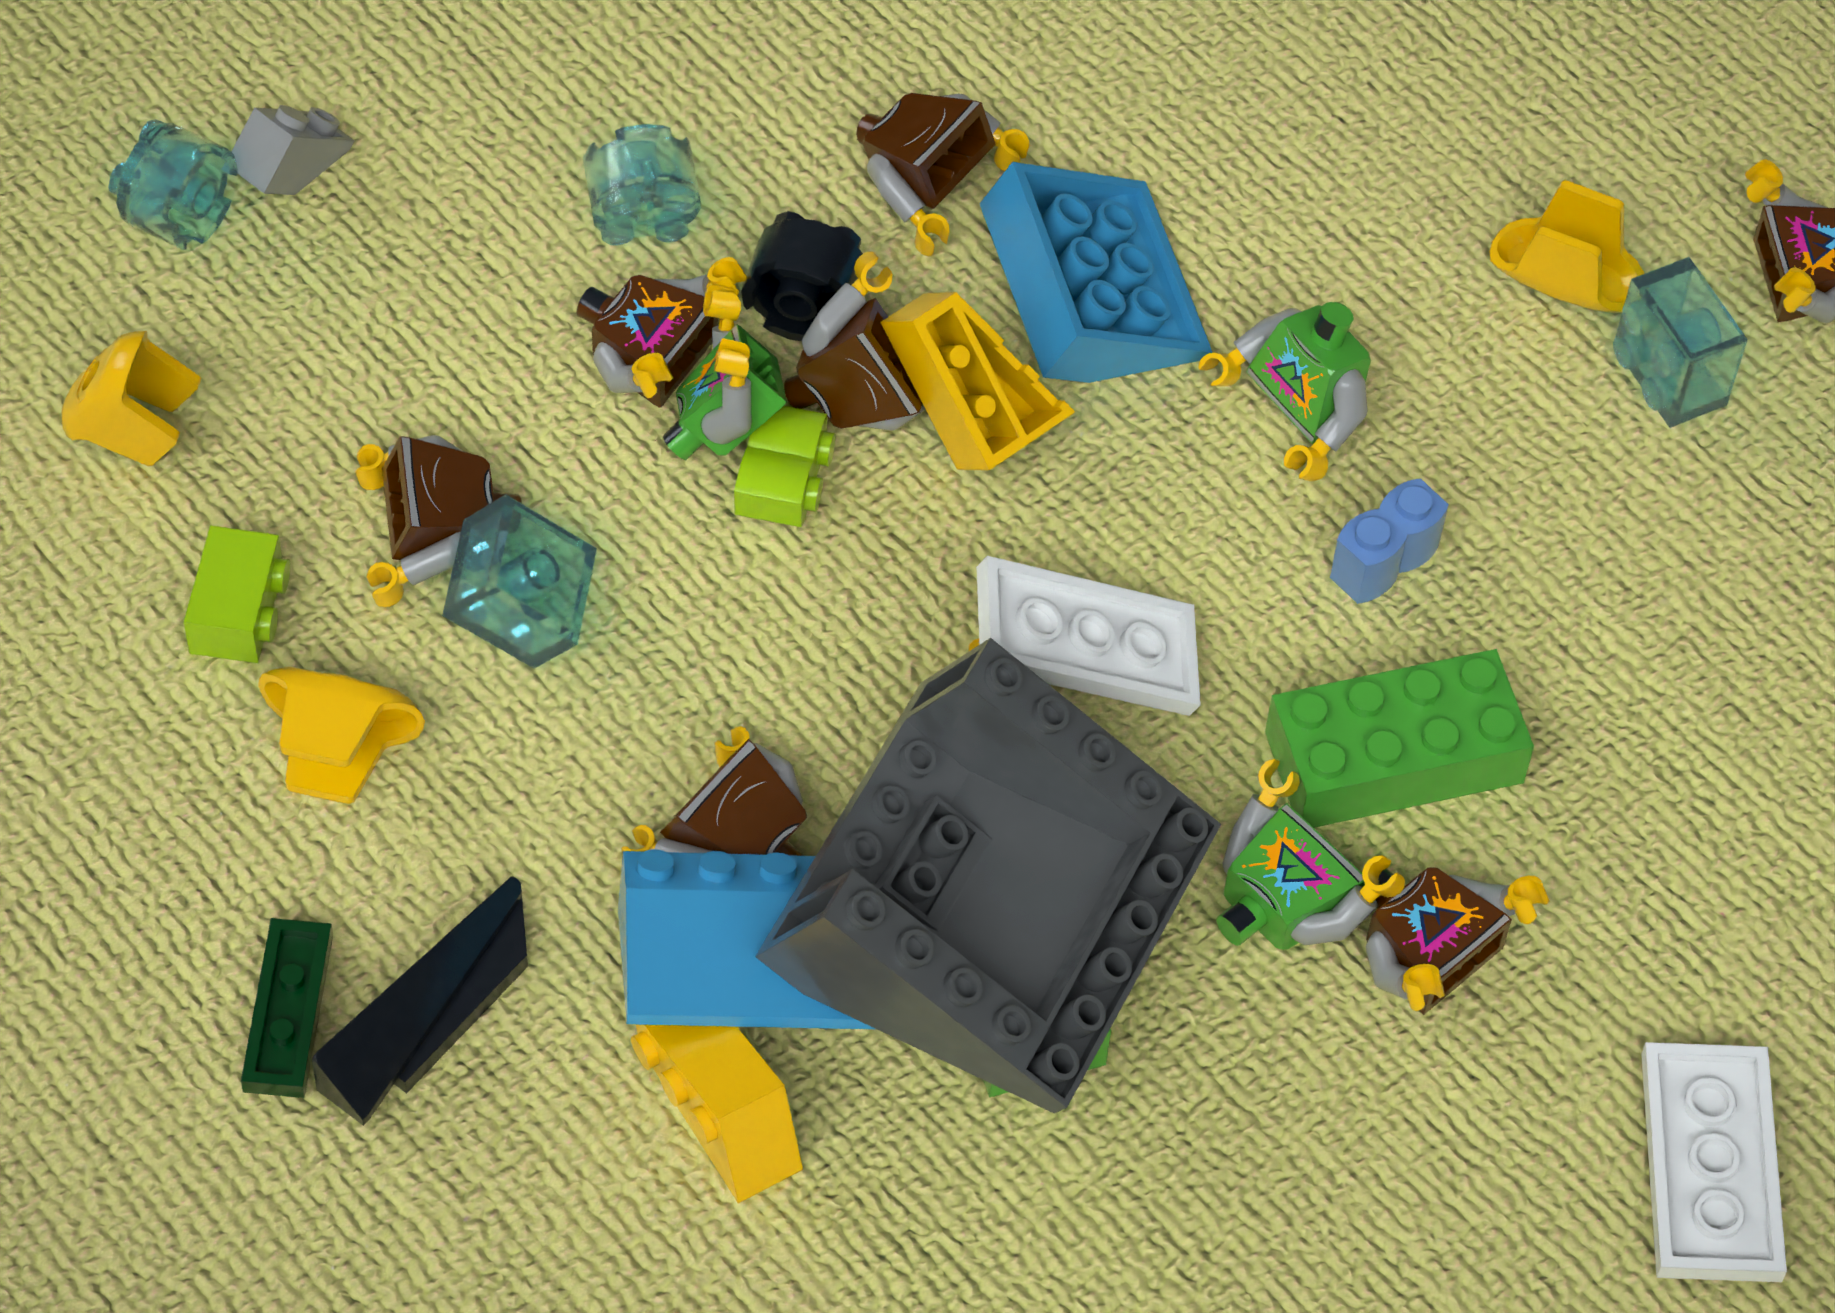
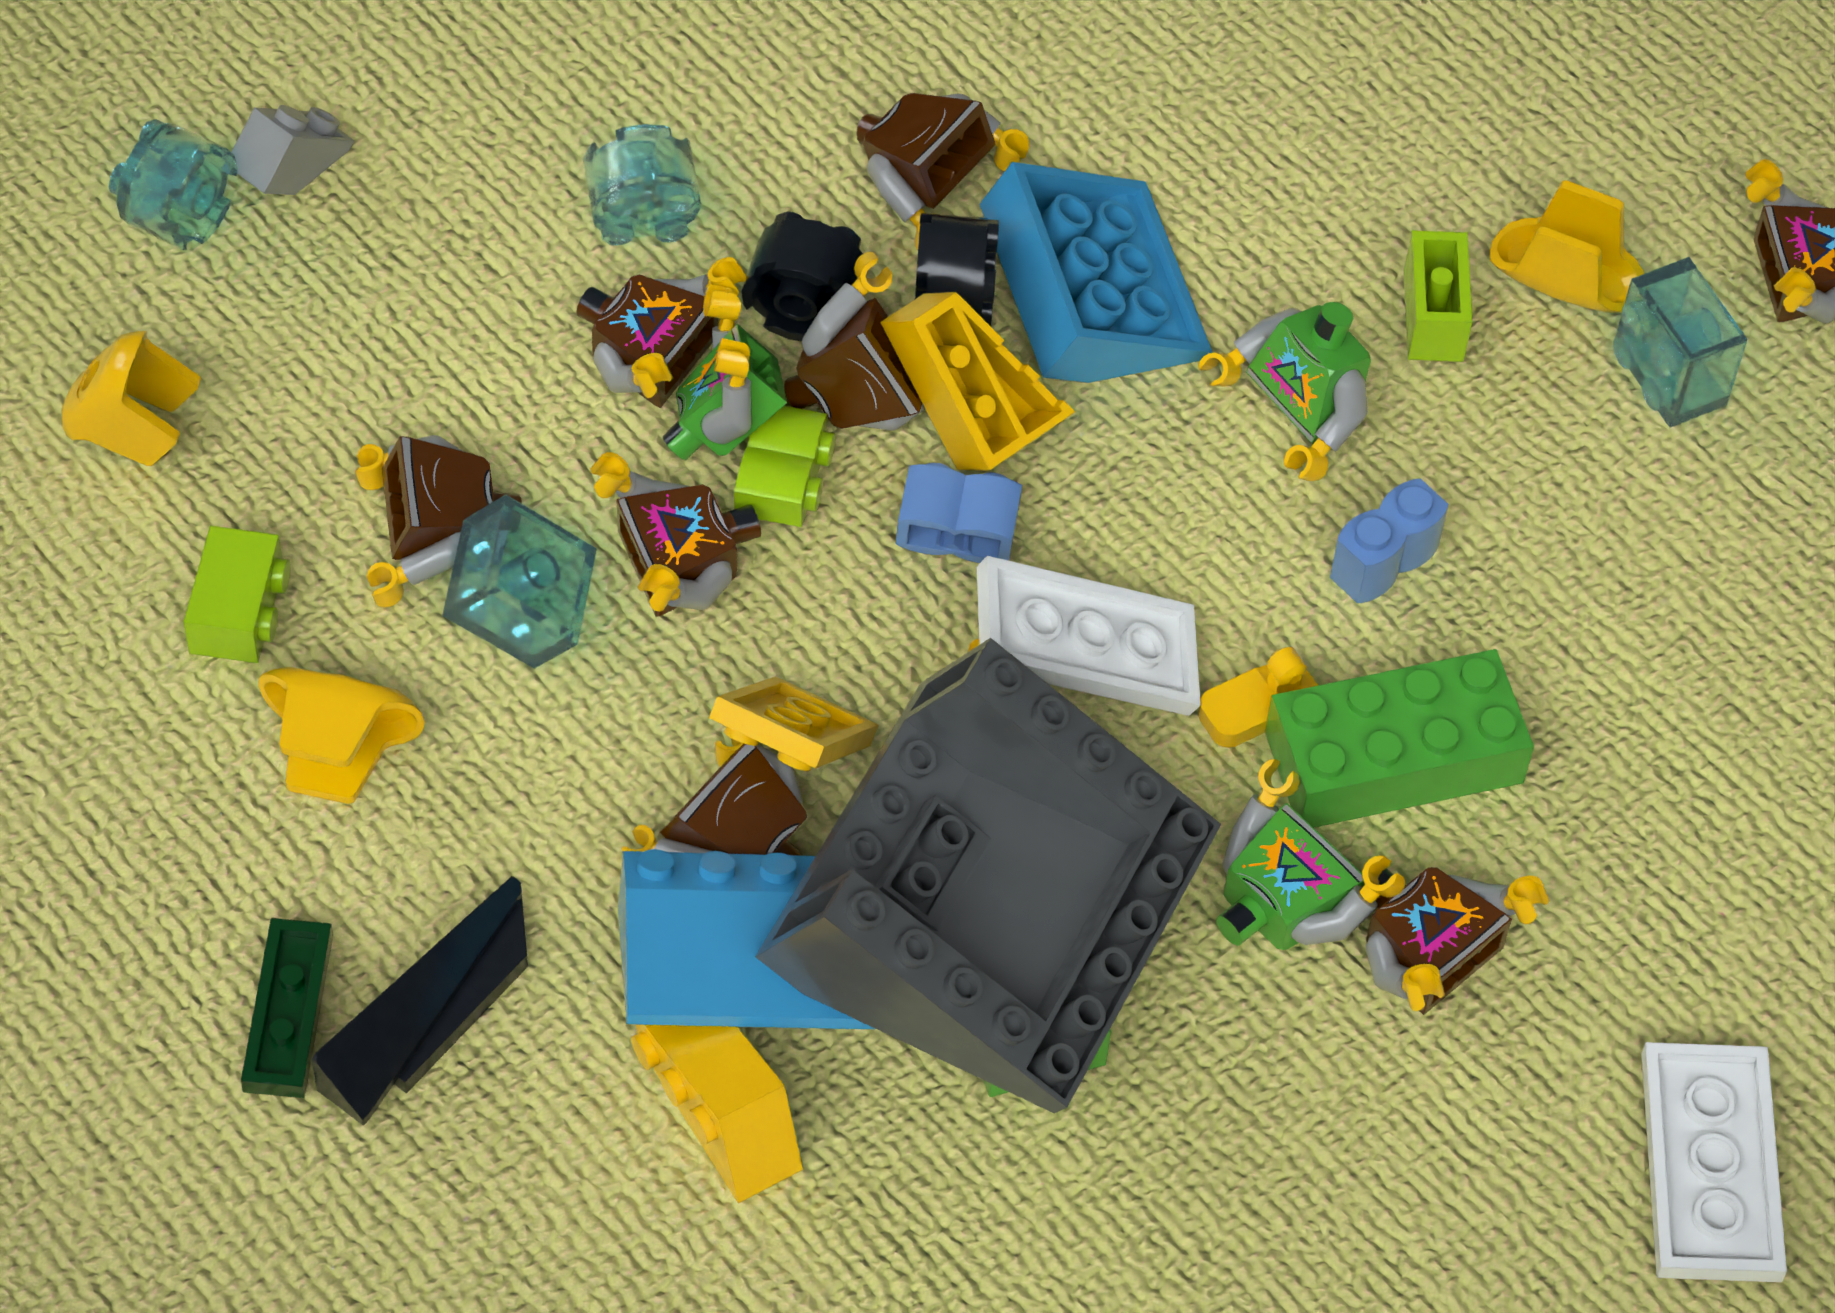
none -> torso [590,452,761,617]
none -> yellow plate [709,676,879,771]
none -> medium blue brick [896,463,1022,563]
none -> black brick [915,213,999,326]
none -> yellow piece [1198,647,1318,748]
none -> lime brick [1404,230,1472,362]

